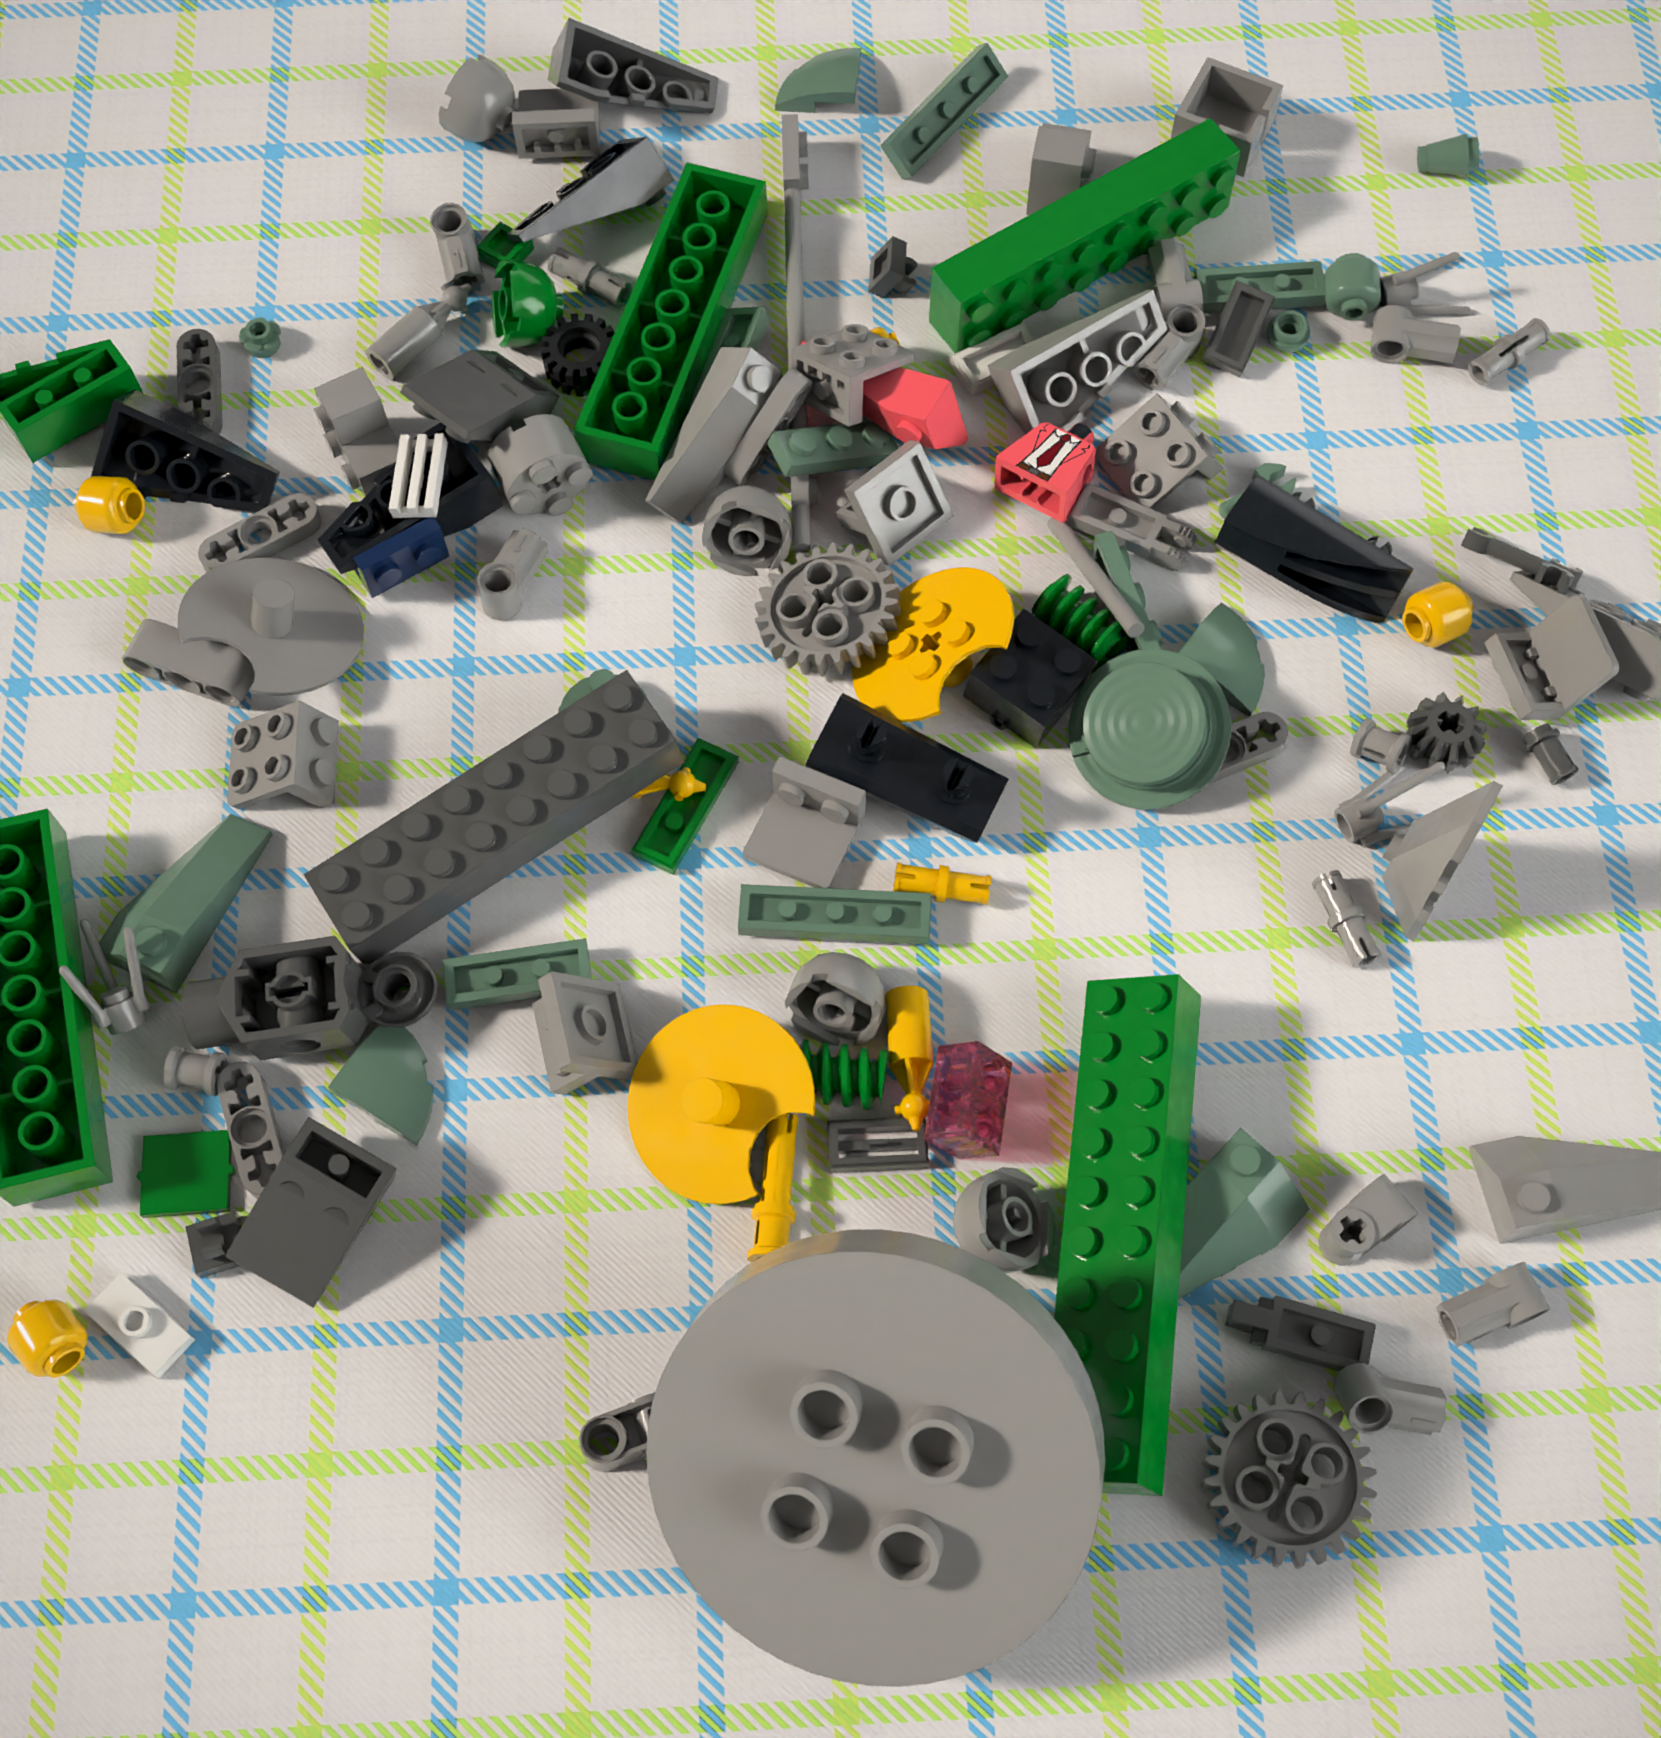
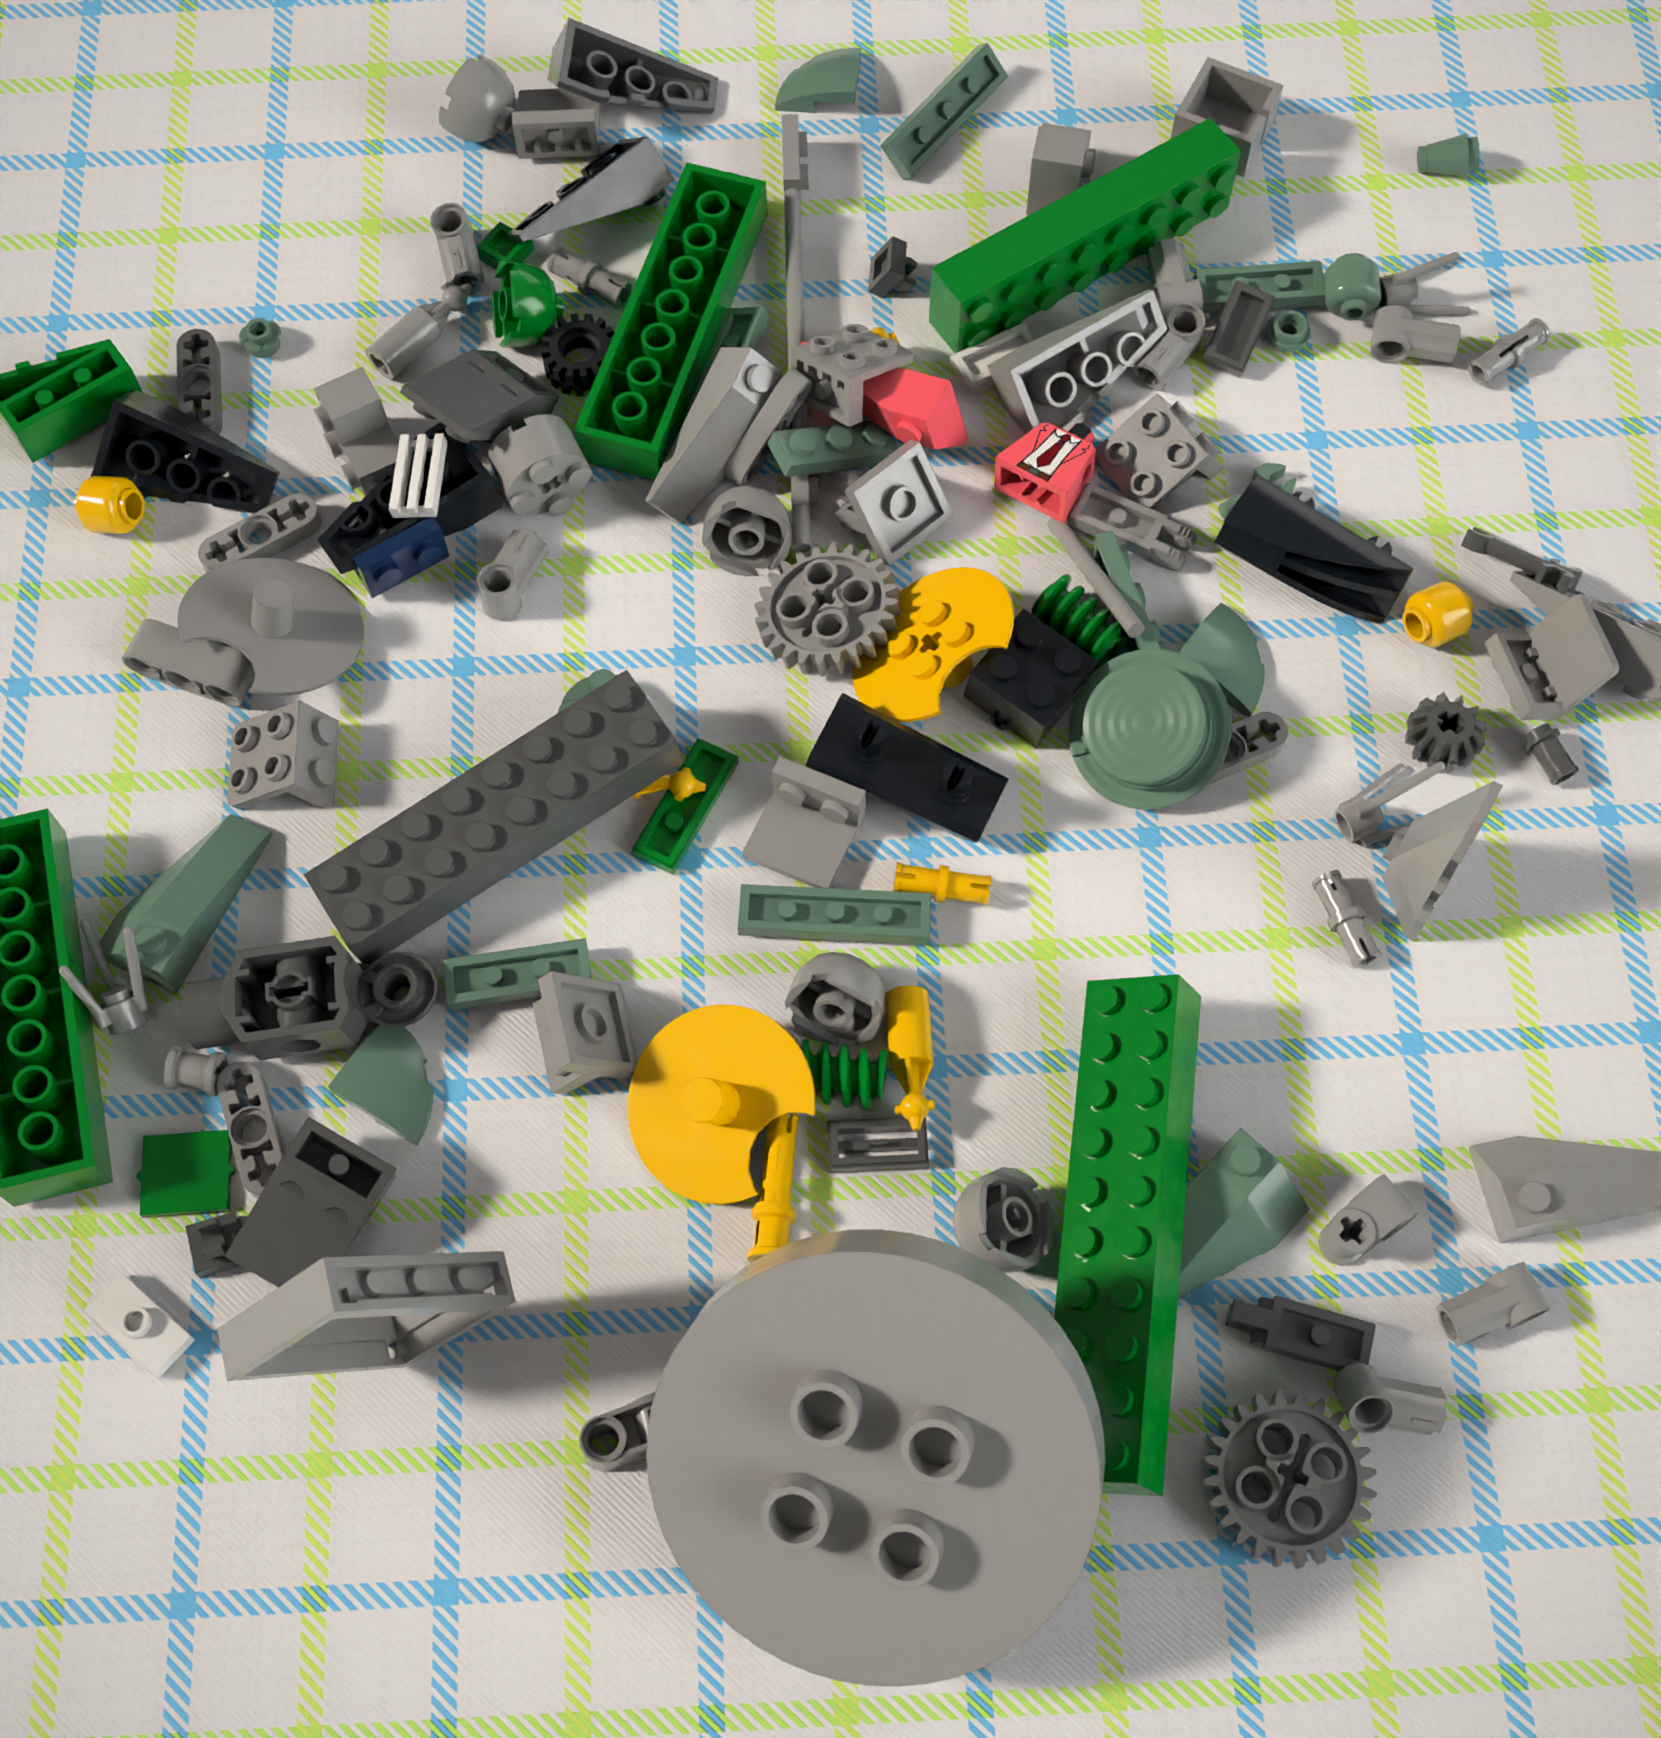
yellow head [7,1299,88,1378] -> none
clear pink brick [924,1041,1012,1159] -> none
light grey bush [1350,718,1412,774] -> none
none -> light grey window [217,1251,516,1381]

